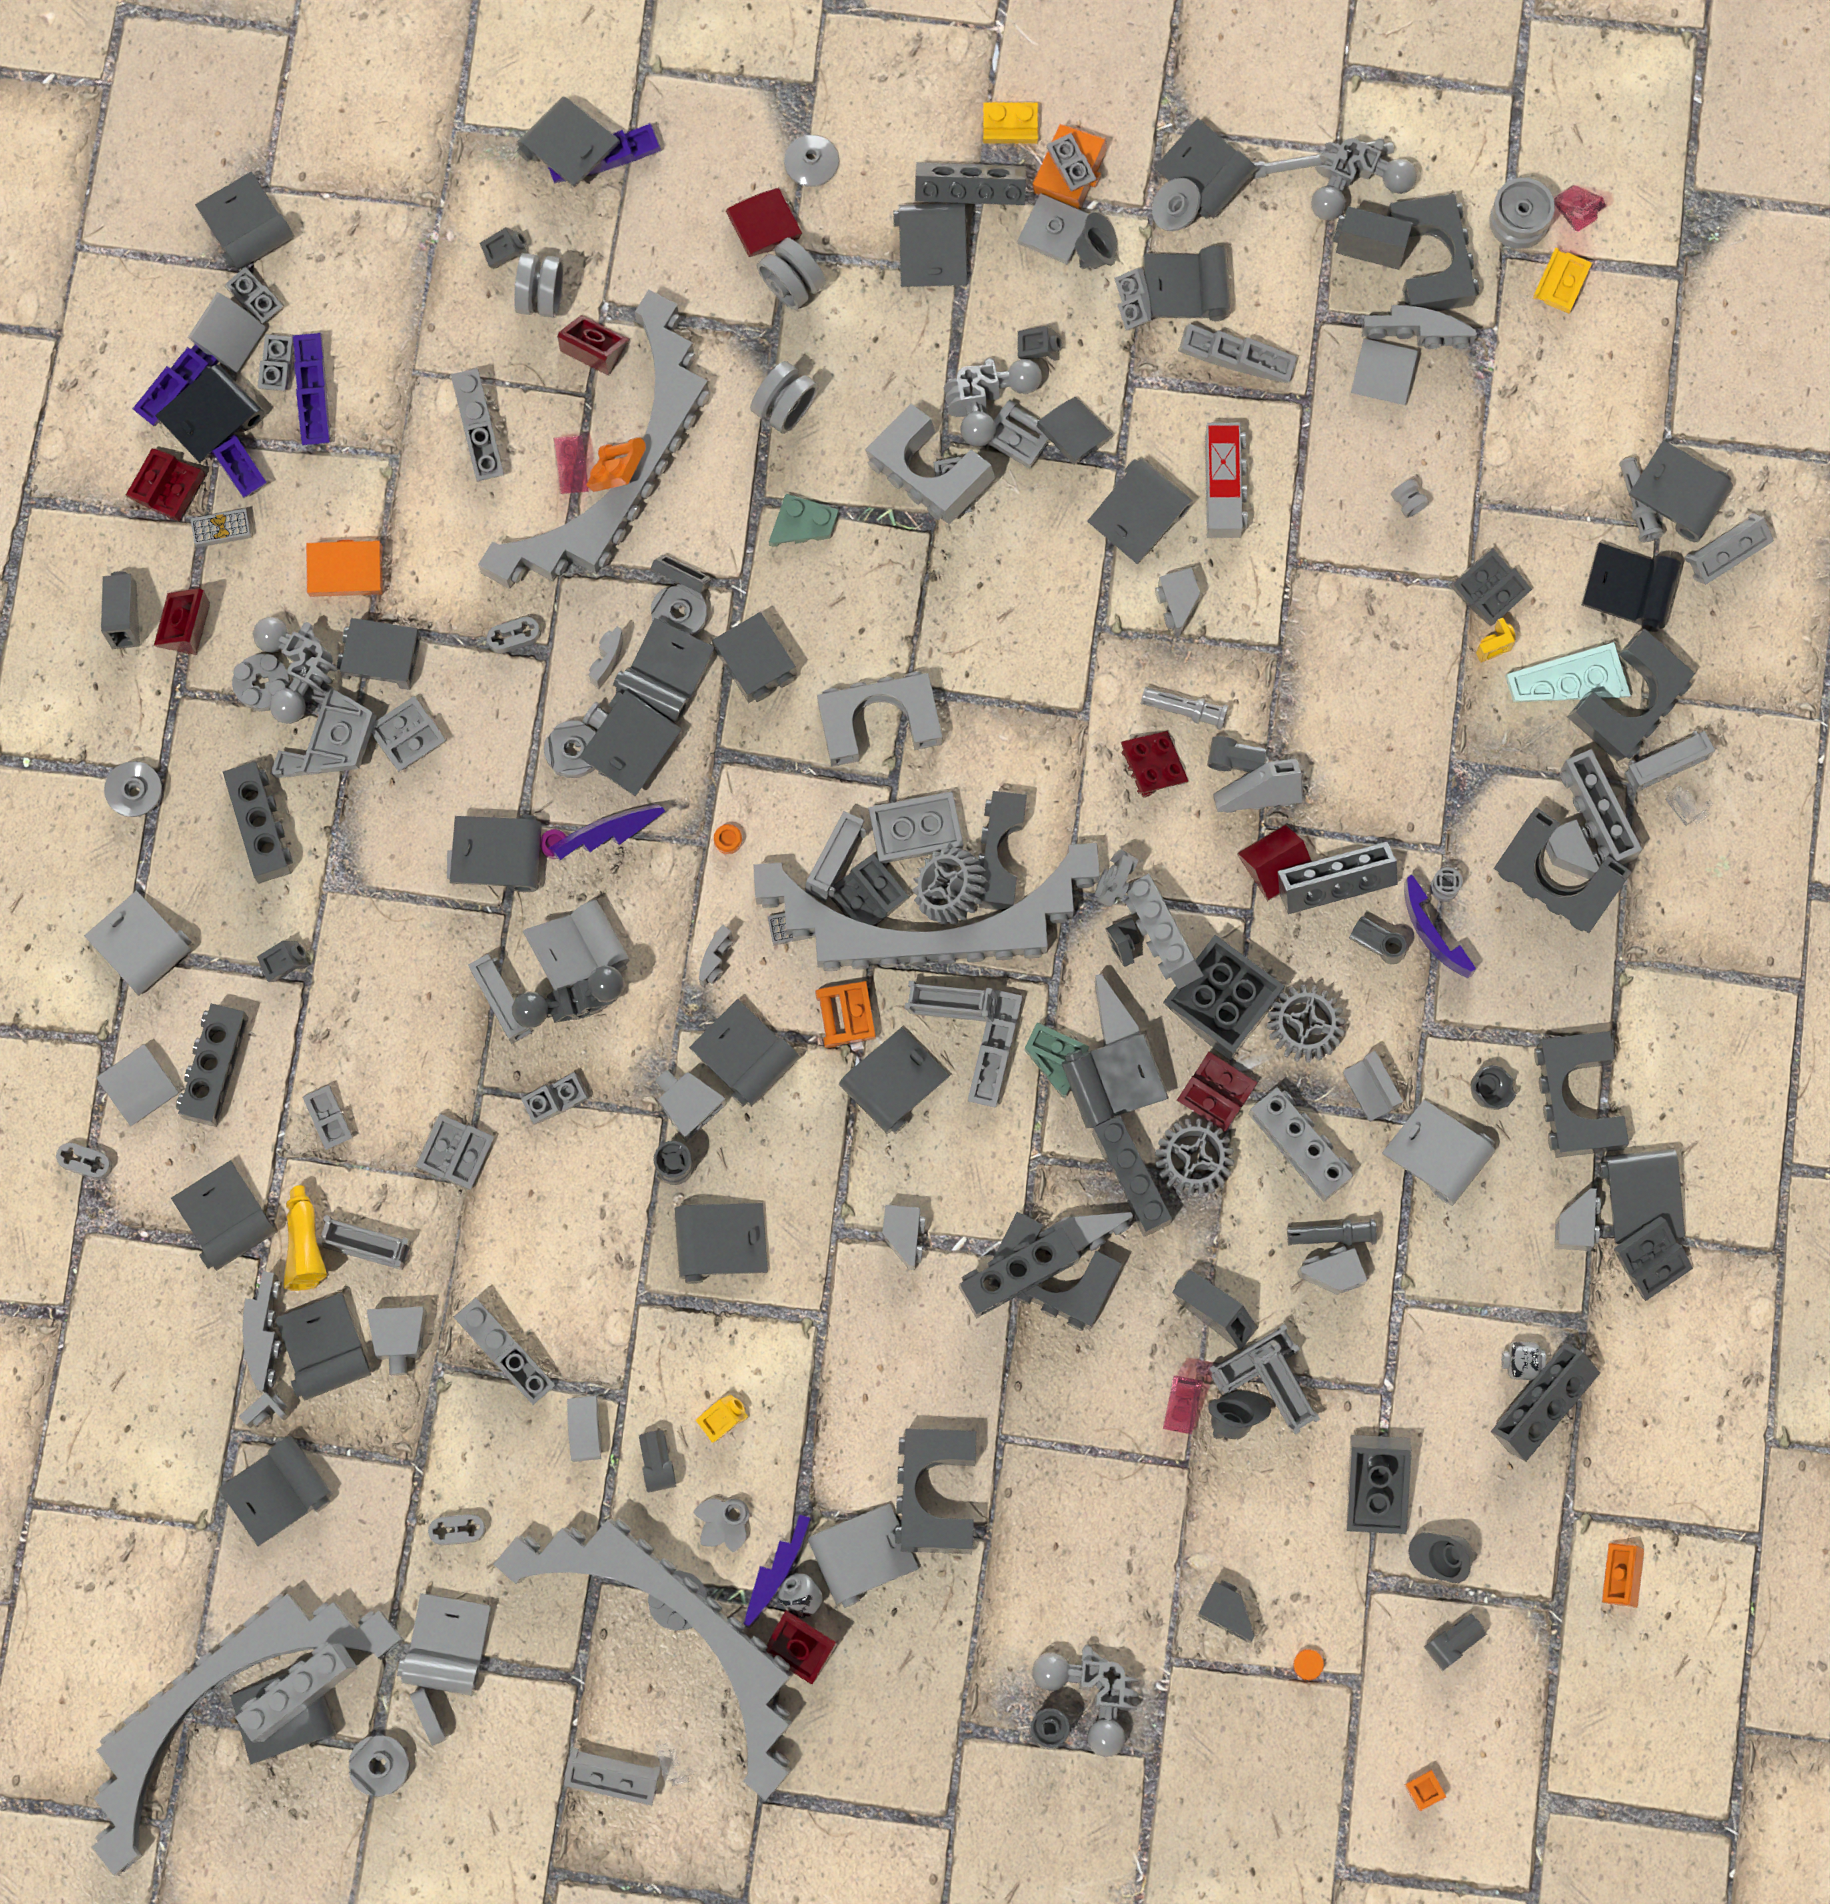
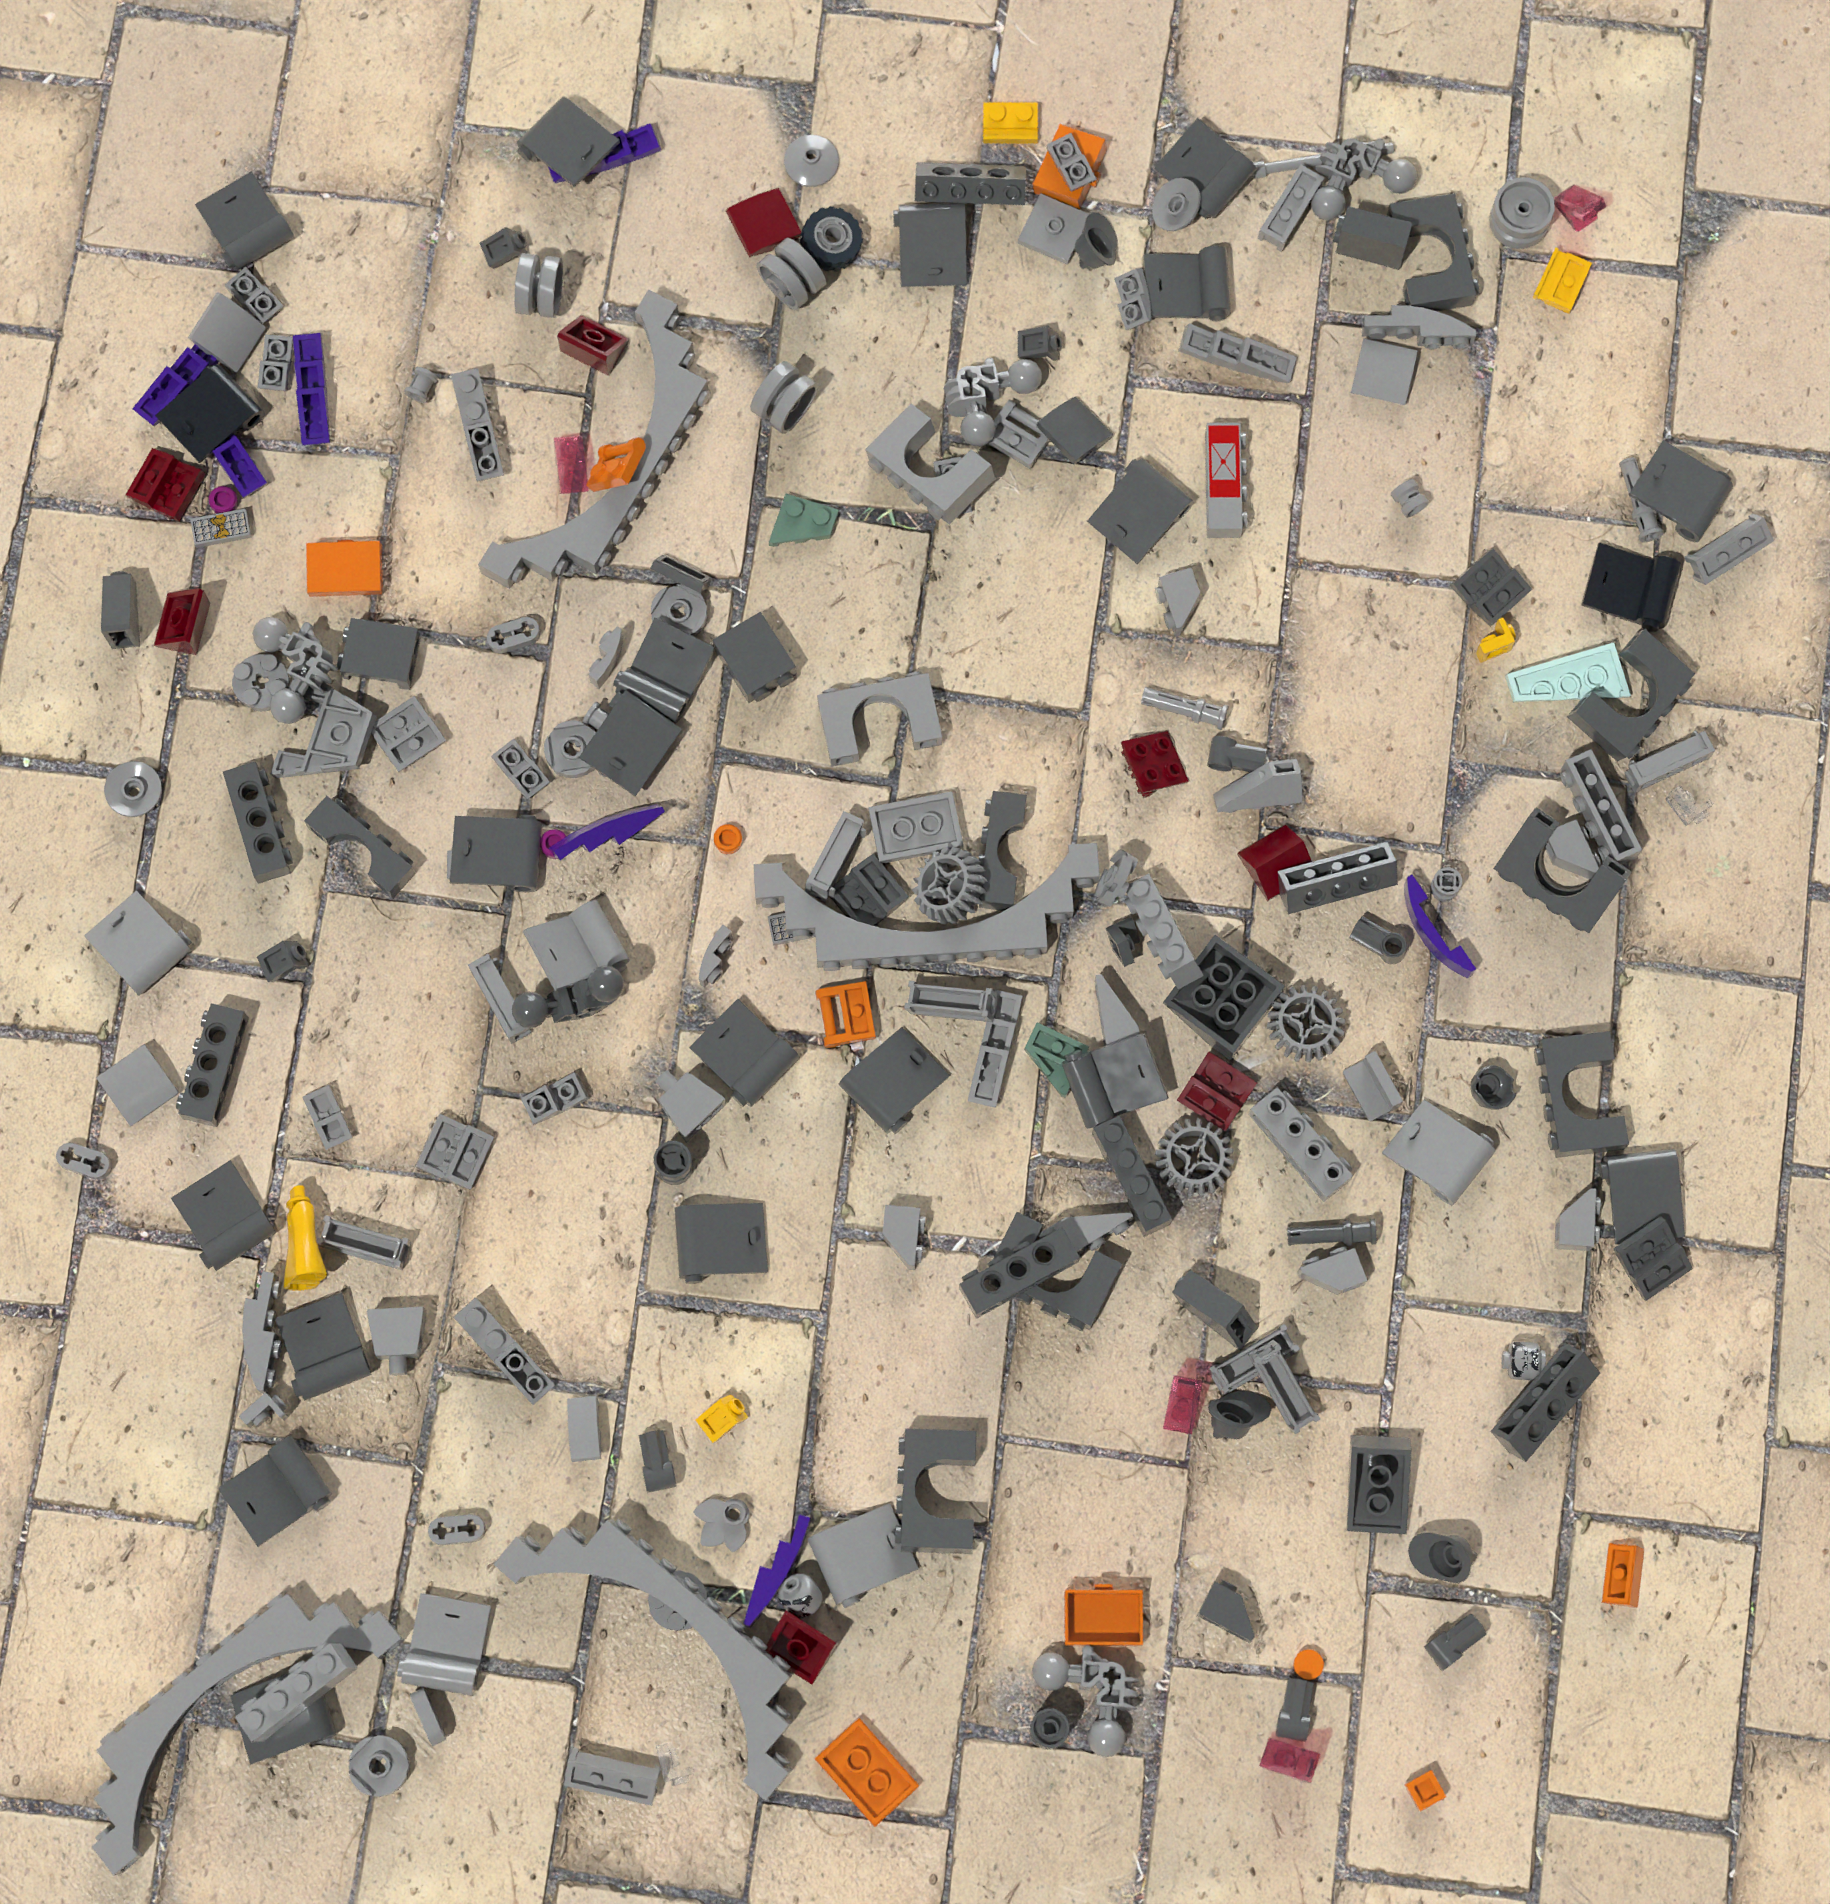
none -> magenta tile [209,486,238,514]
none -> dark grey arch [304,796,416,899]
none -> light grey bush [404,367,438,403]
none -> light grey slope [491,739,550,800]
none -> black wheel [799,206,863,272]
none -> orange tile [815,1718,919,1827]
none -> orange container [1064,1584,1143,1646]
none -> light grey container [1257,164,1324,252]
none -> clear pink slope [1259,1738,1321,1783]
none -> dark grey piece [1276,1678,1314,1742]

